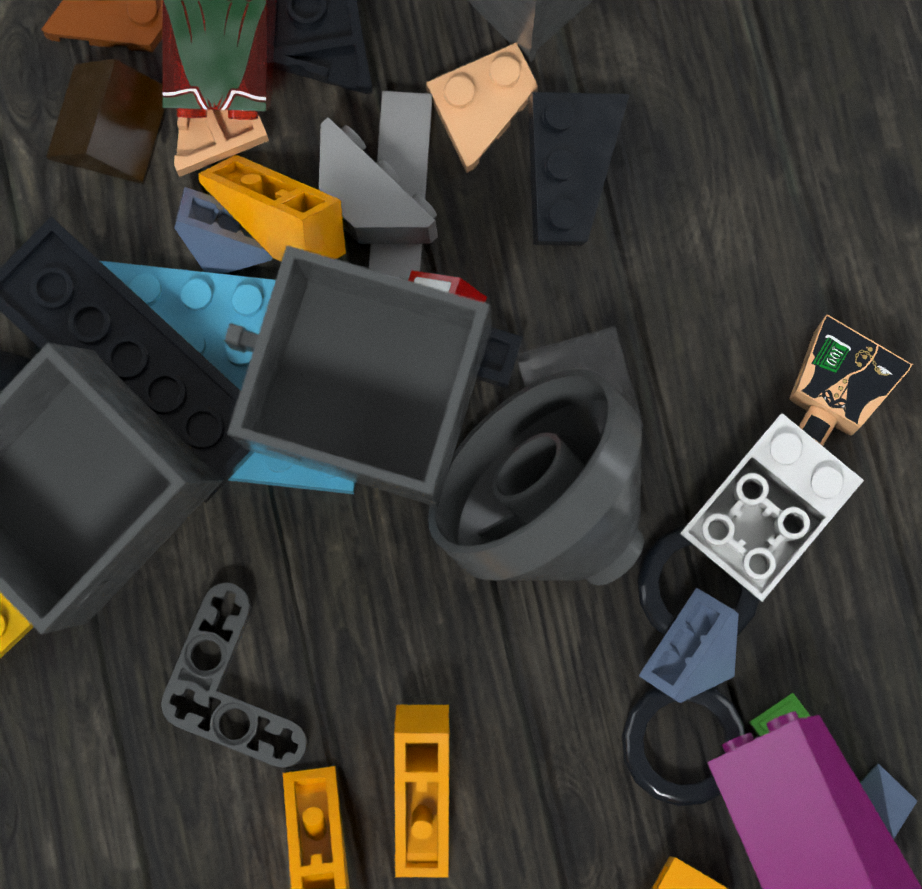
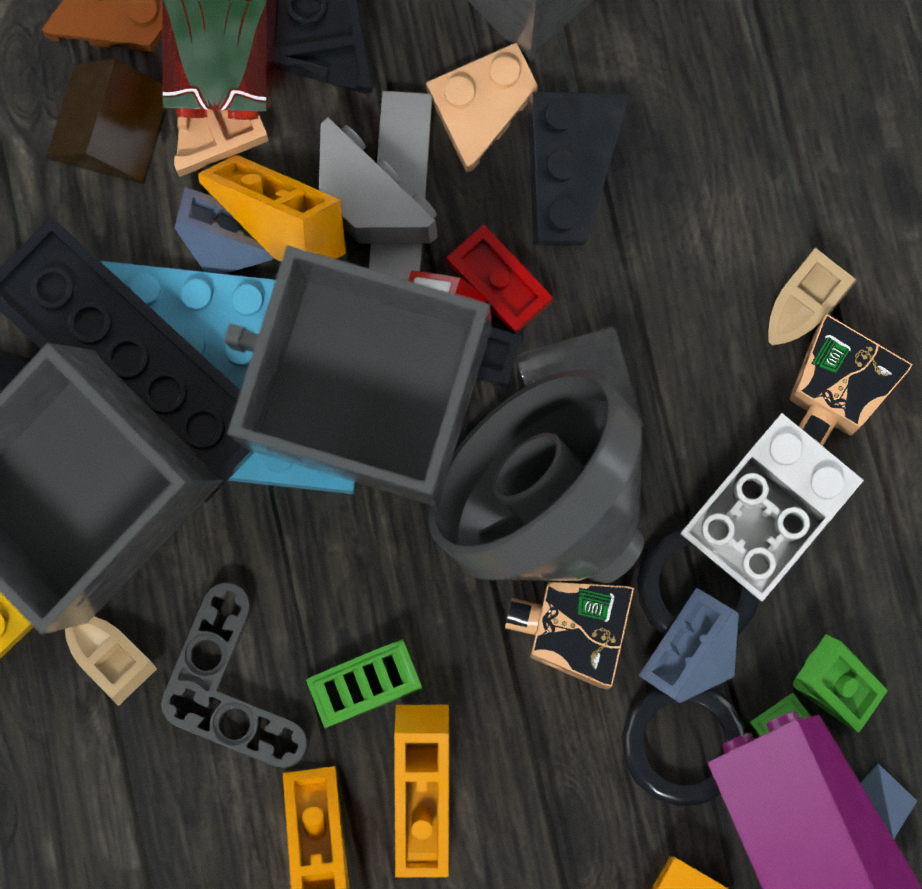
none -> tan plate [65,616,157,706]
none -> bright green slope [306,639,422,729]
none -> red plate [446,225,553,334]
none -> black torso [505,582,634,690]
none -> tan plate [768,248,857,345]
none -> bright green slope [793,634,888,733]

